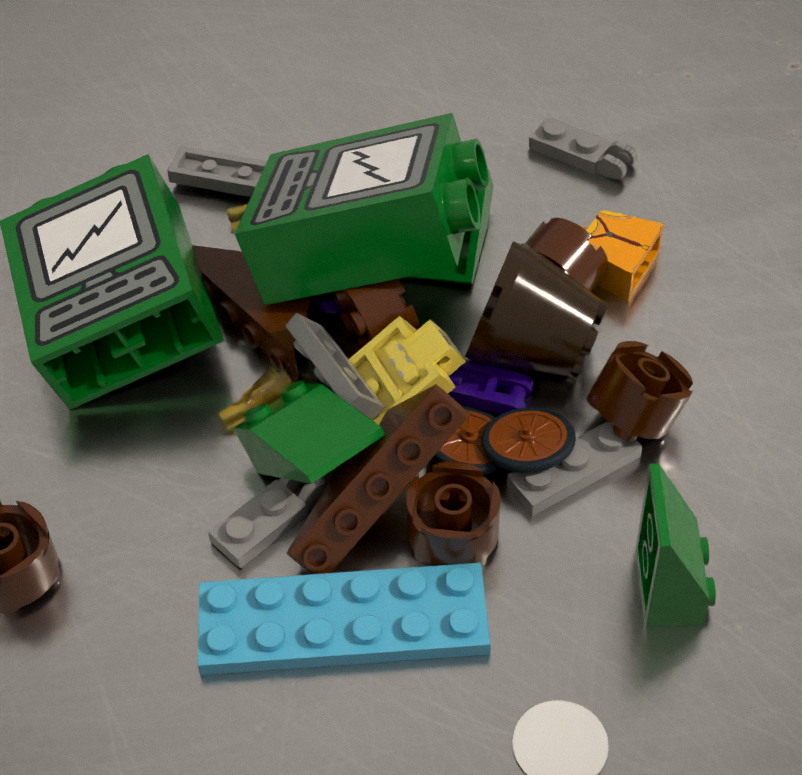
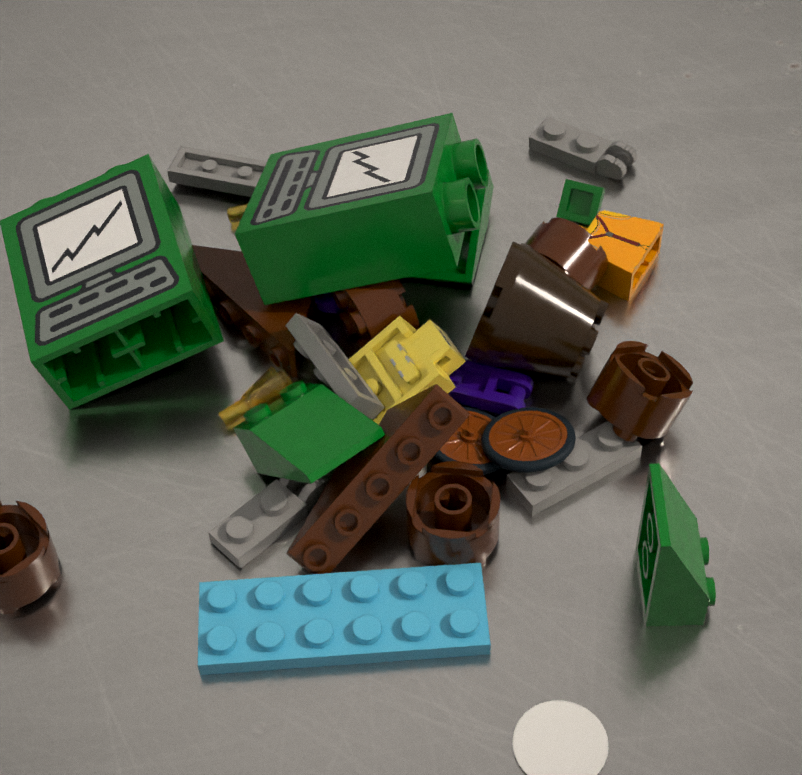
none -> green plate [556,179,606,225]

